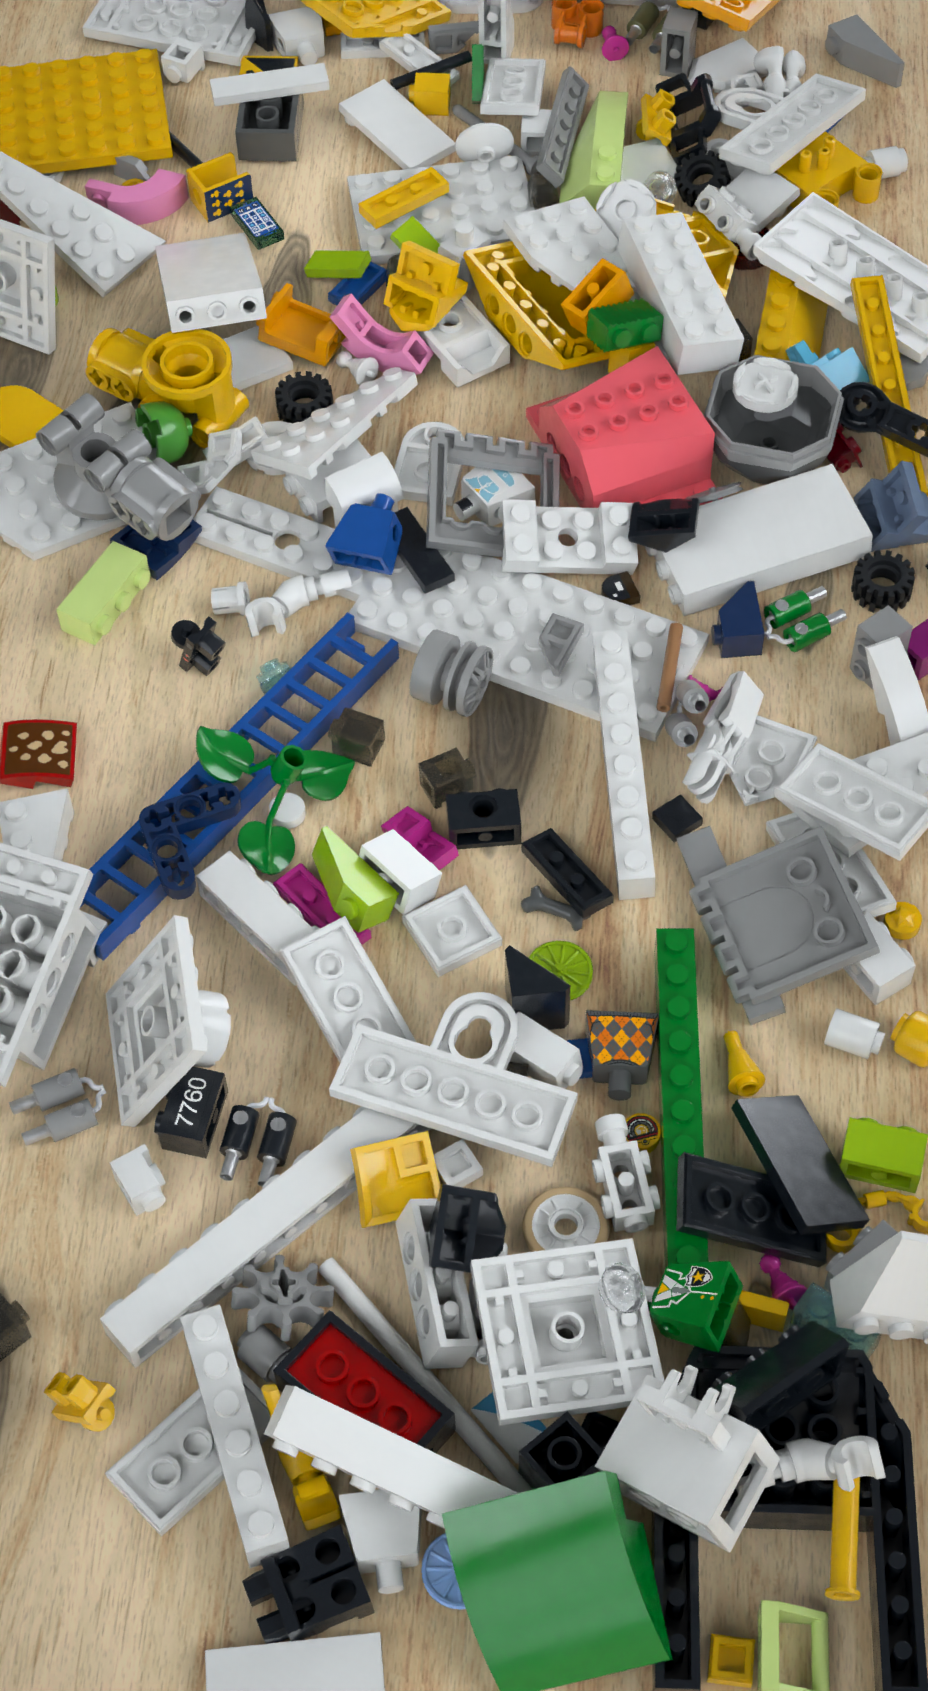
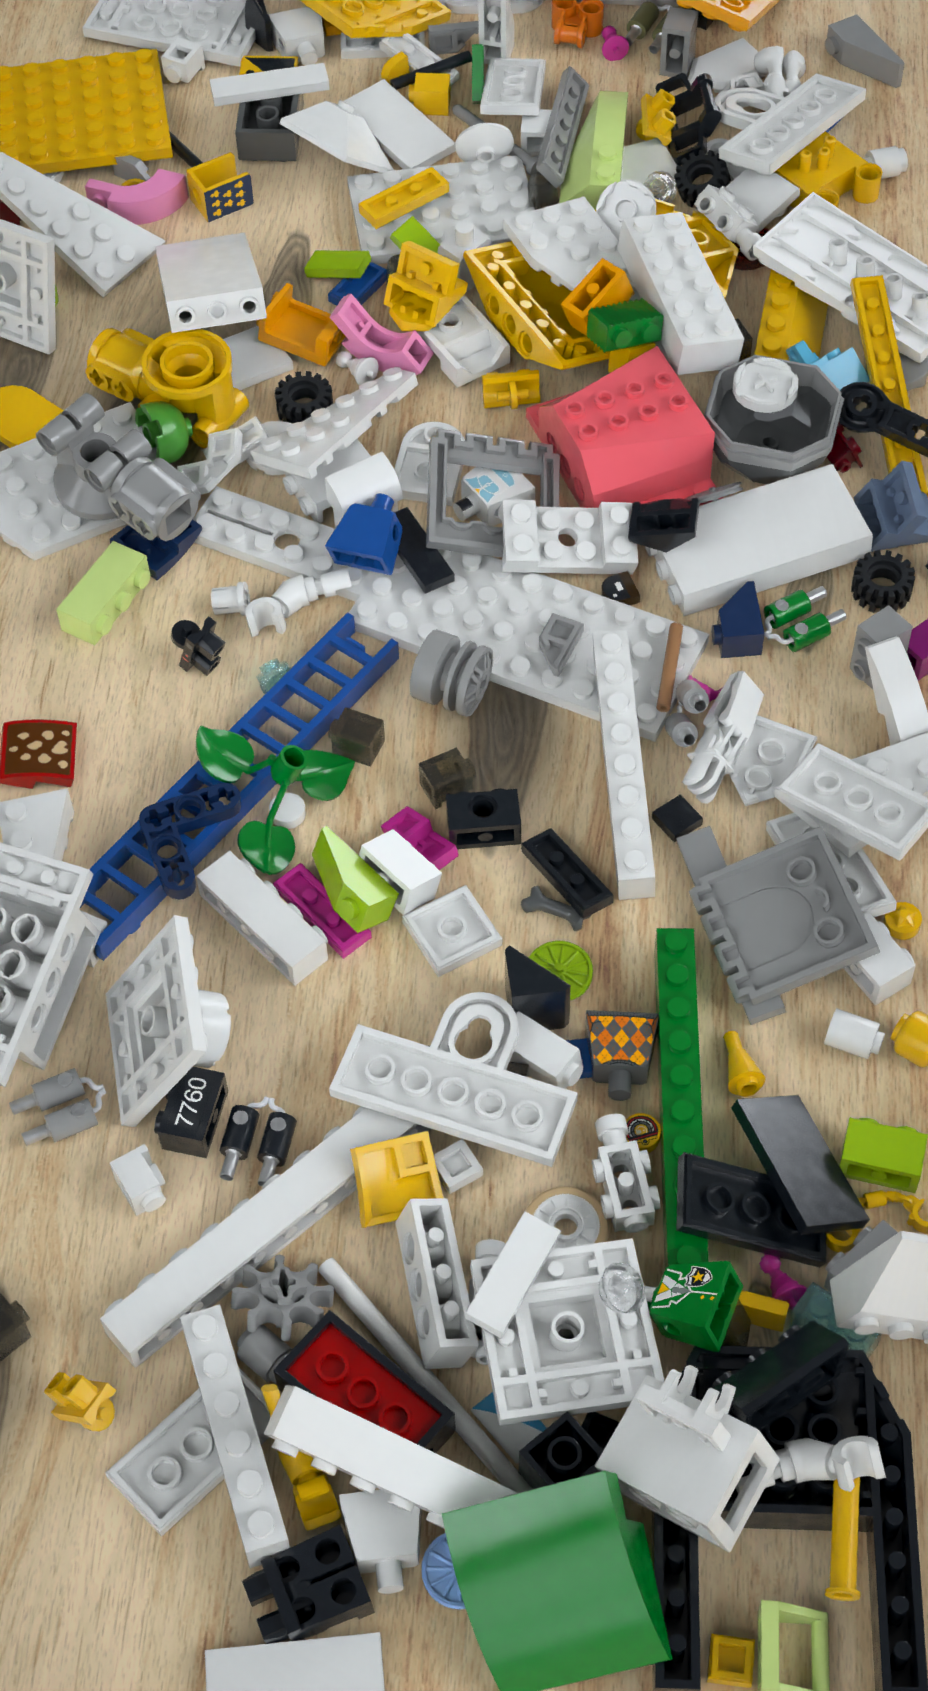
tile [230,197,284,250] -> none
white tile [278,916,416,1063] -> none
black slope [429,1184,506,1273] -> none
none -> white slope [279,100,394,173]
none -> yellow tile [381,51,410,85]
none -> white tile [464,1211,561,1338]
none -> yellow hips [482,369,541,410]

